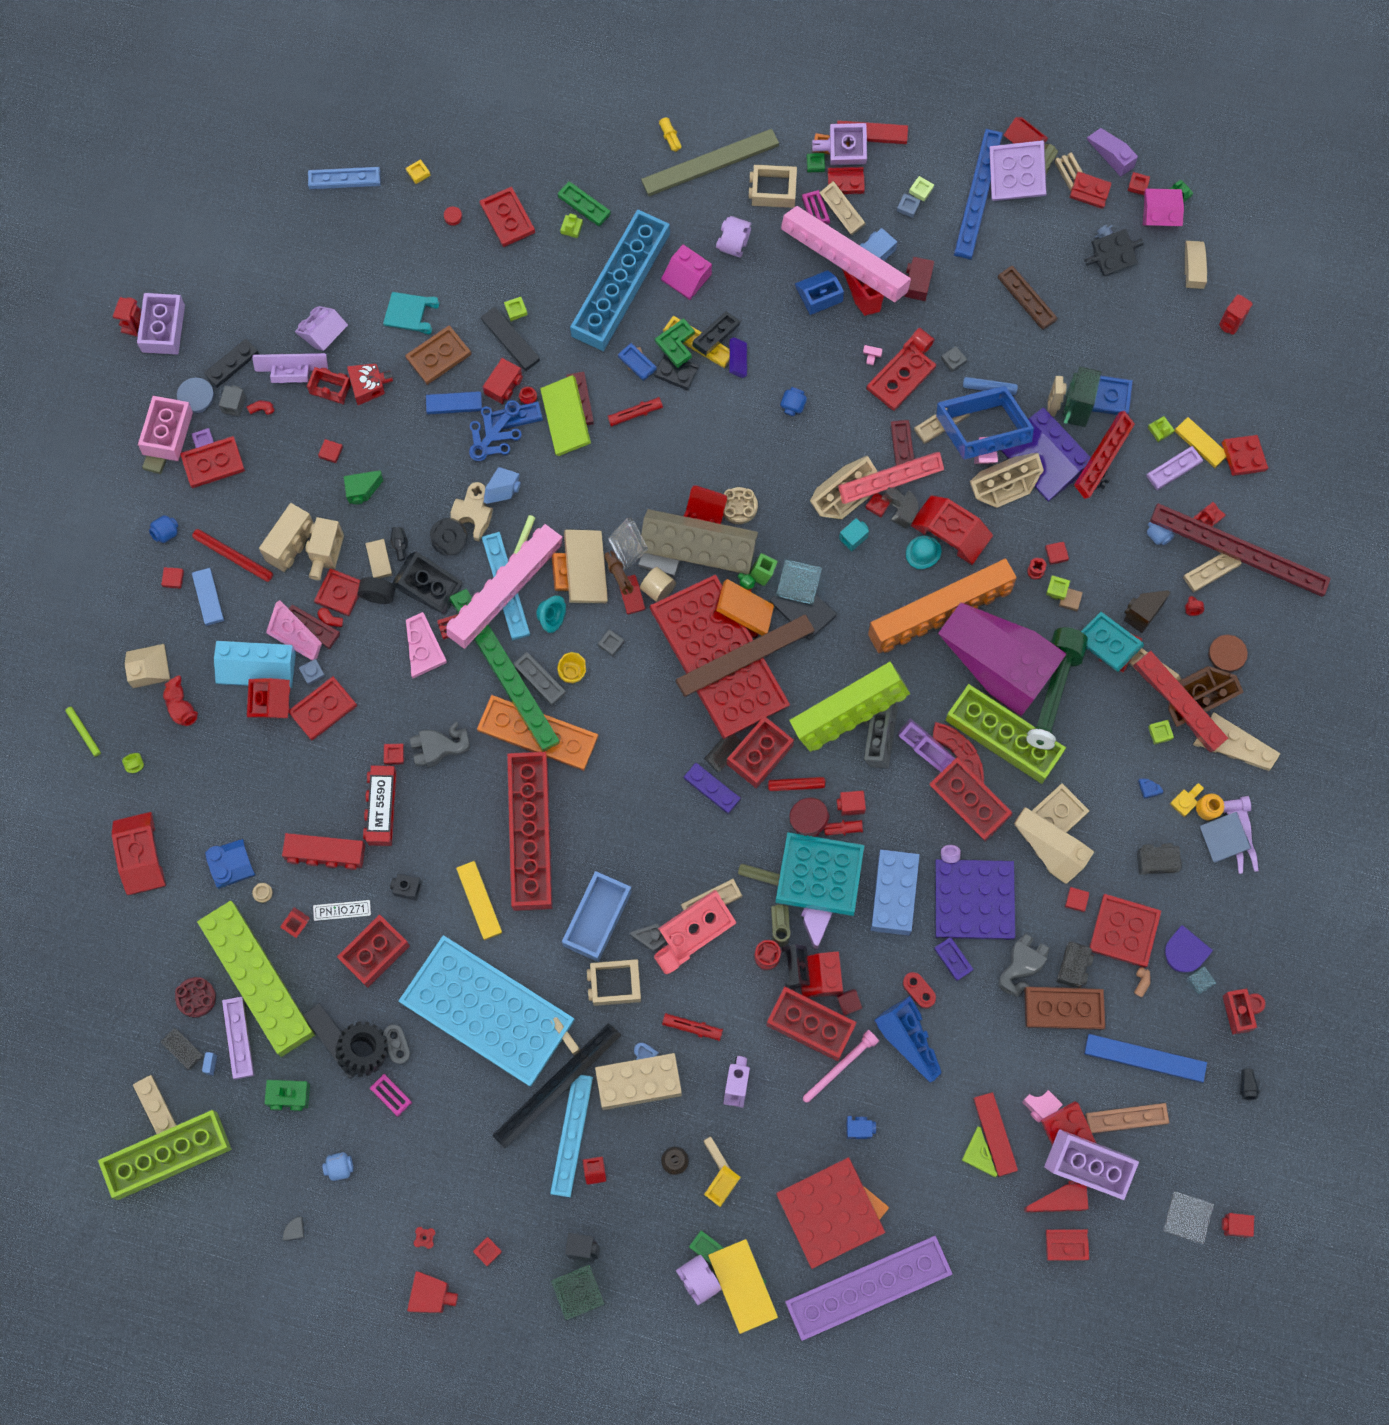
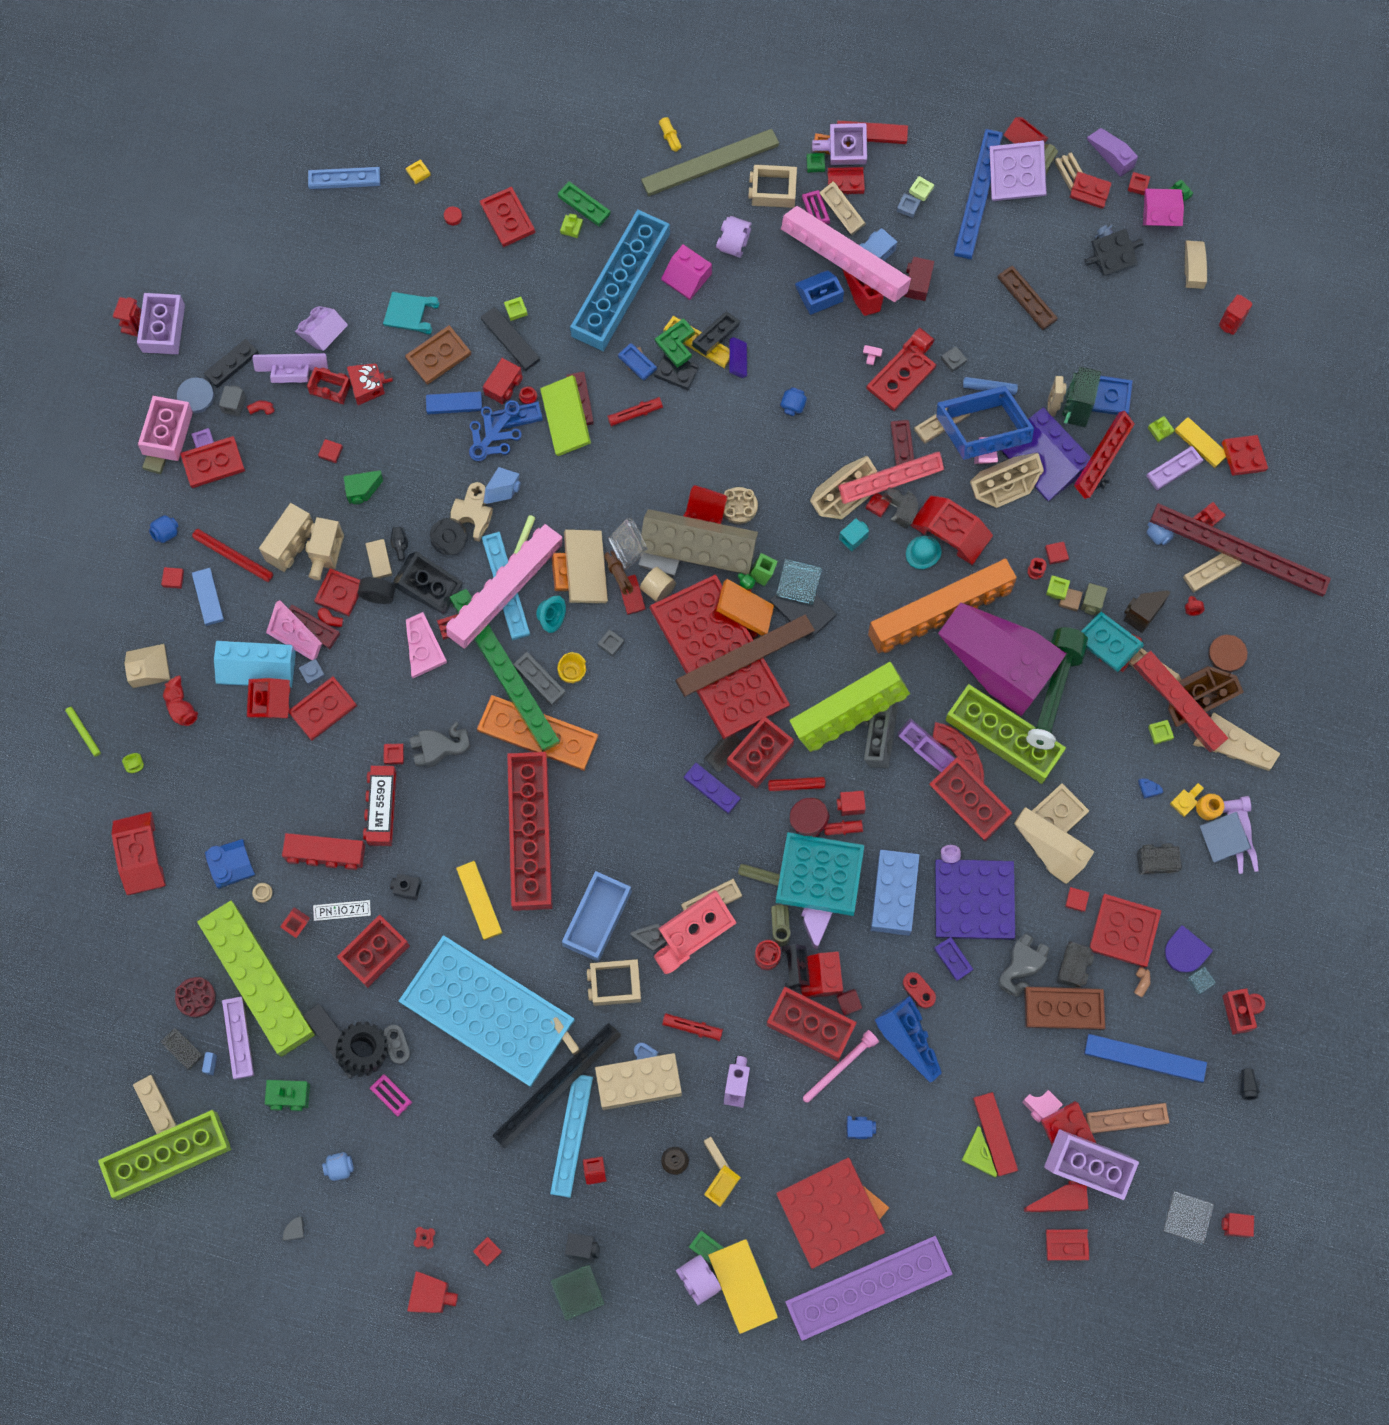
none -> olive brick [1081,583,1108,615]

